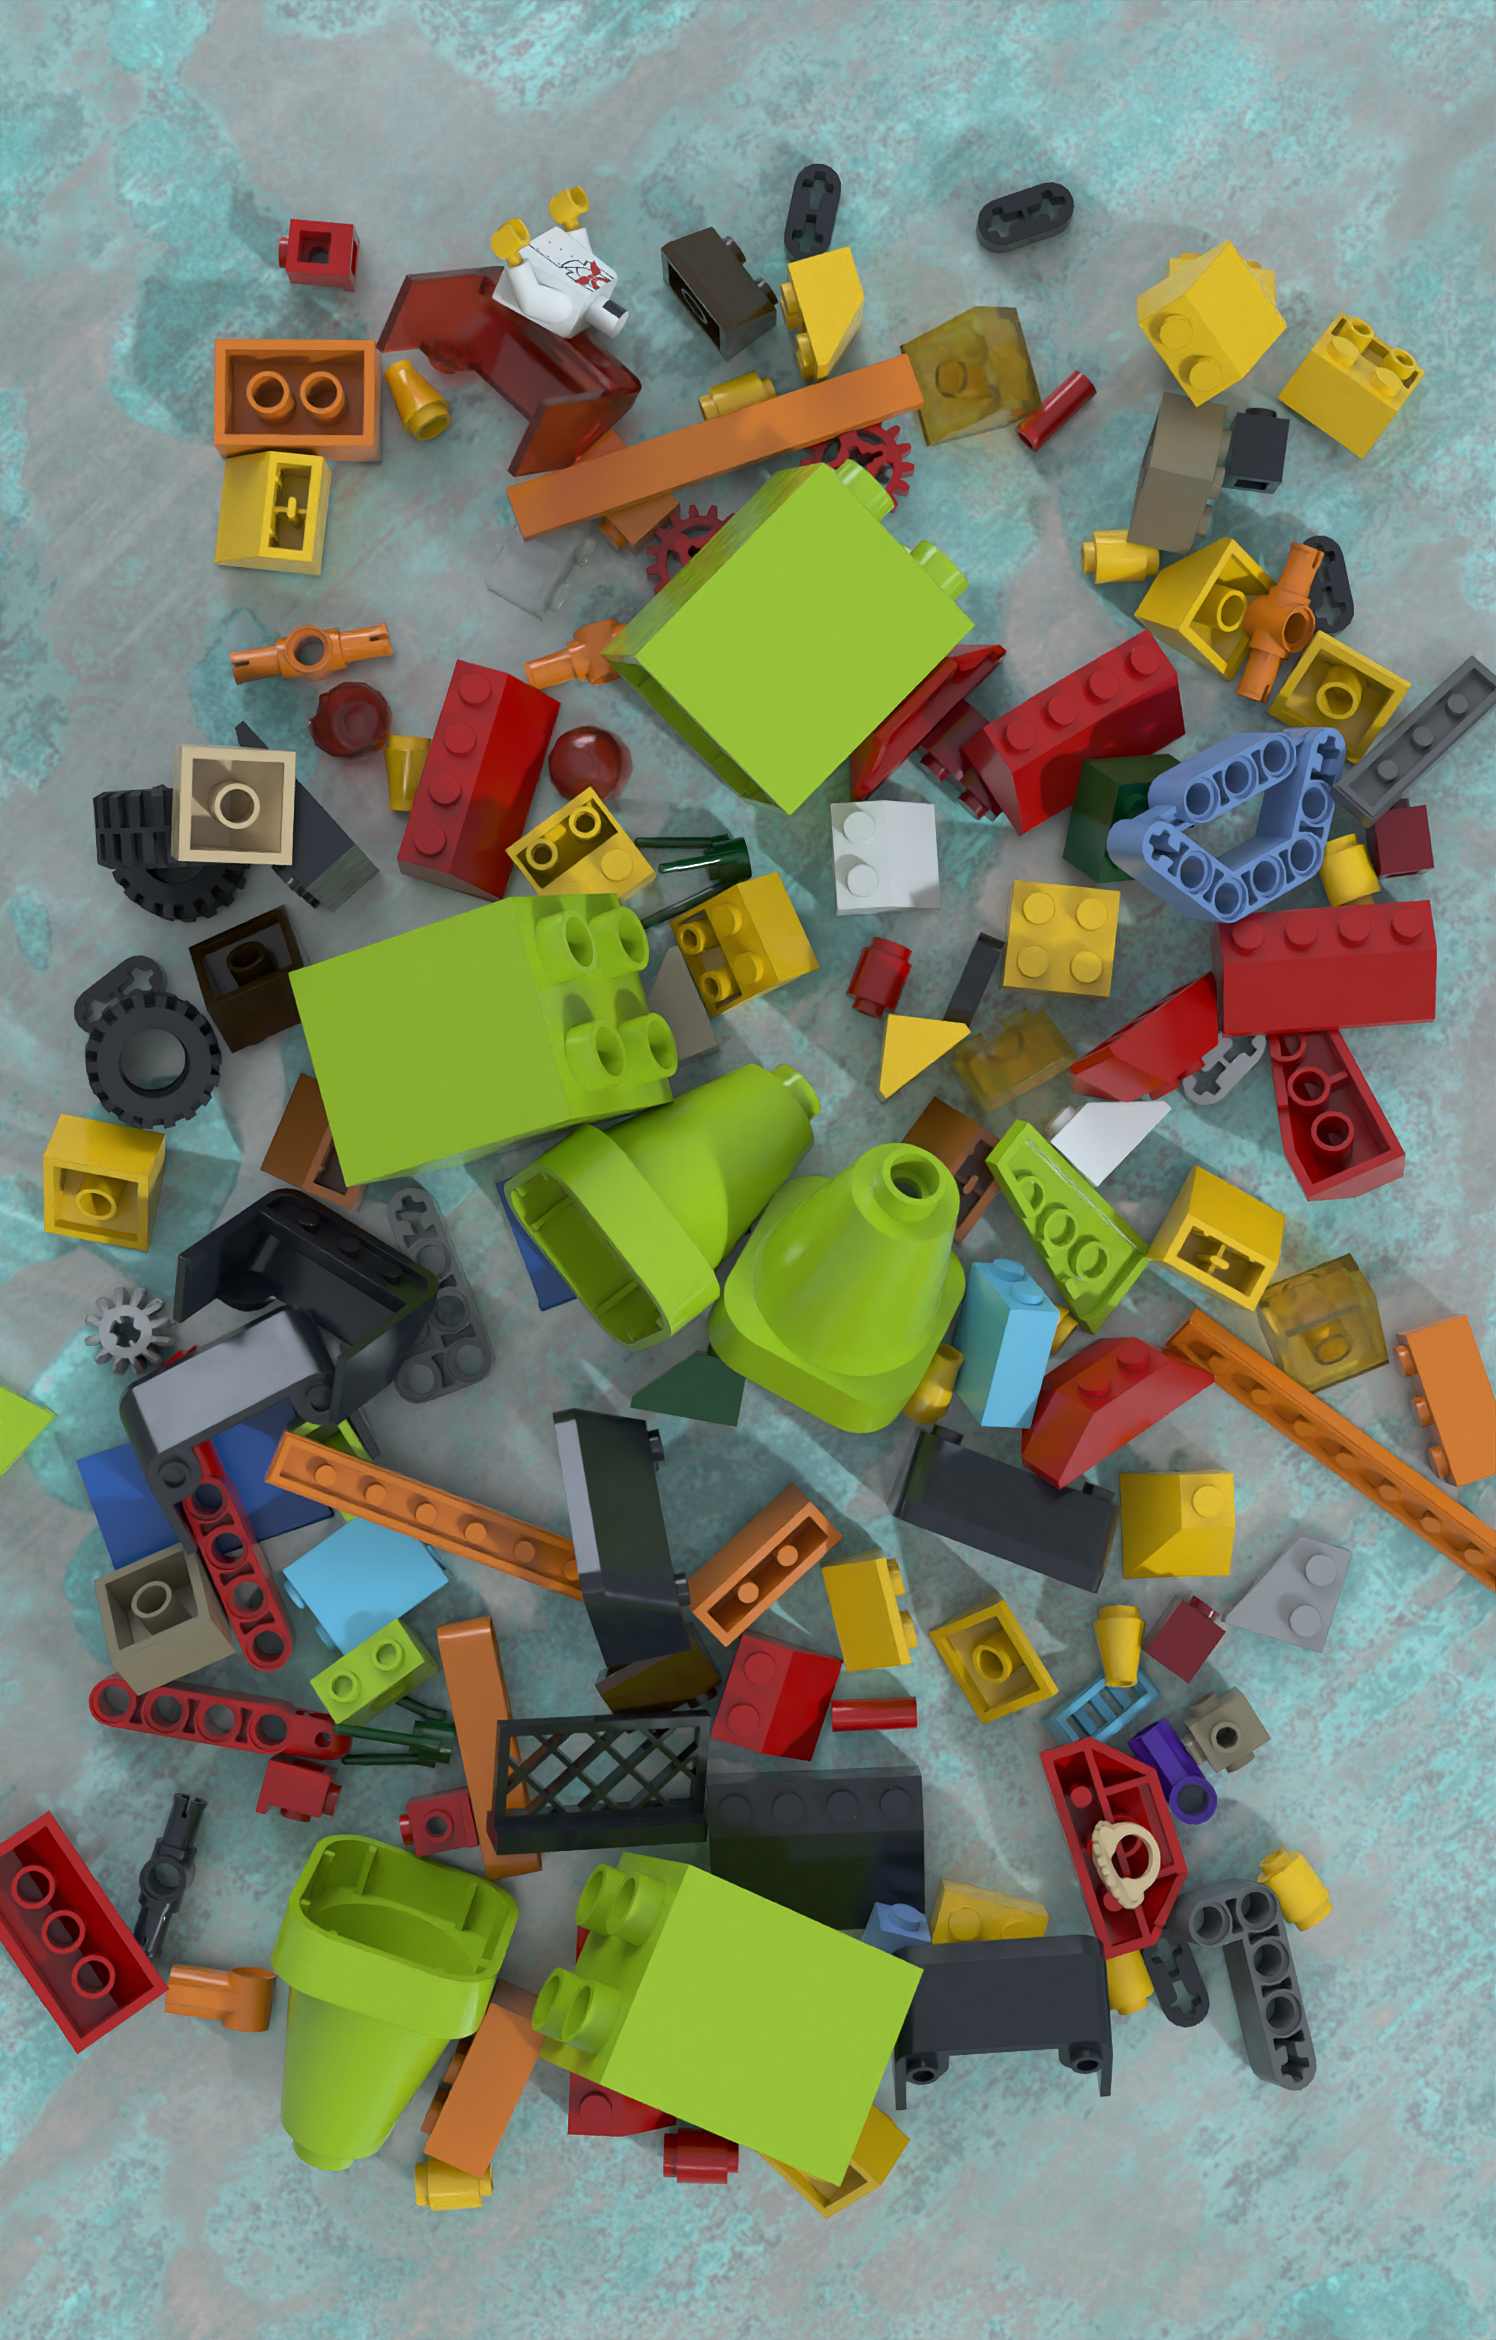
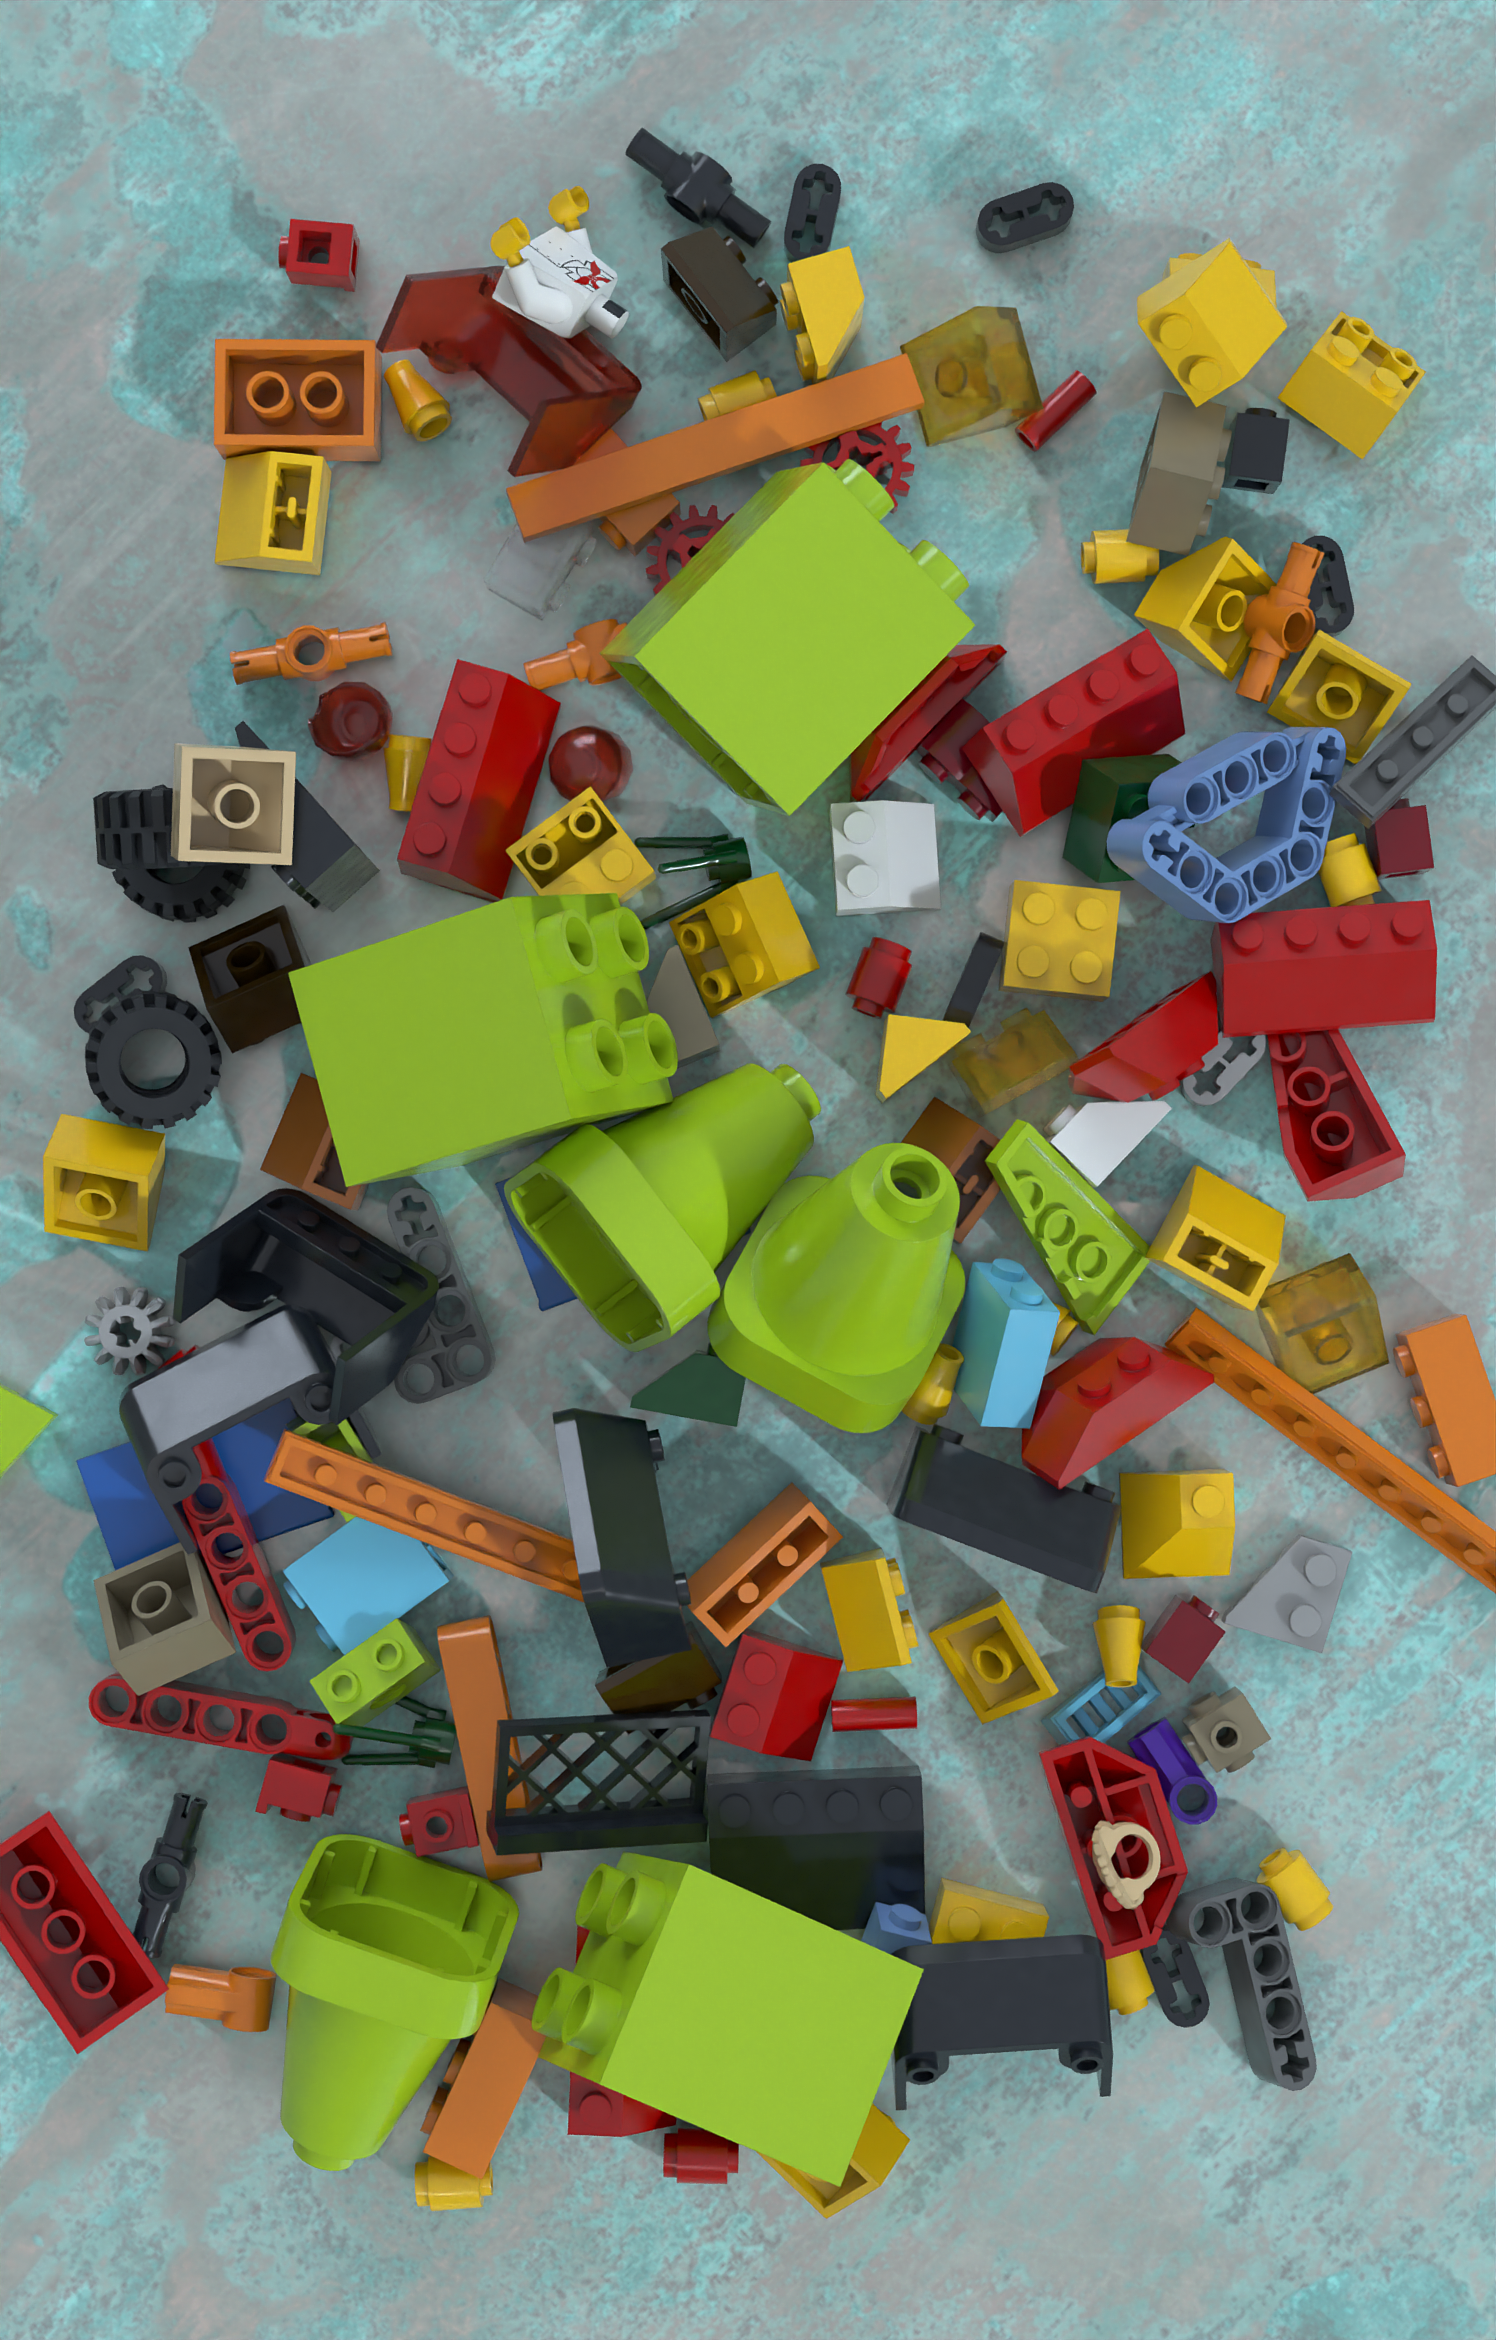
none -> black pin [625,127,771,248]

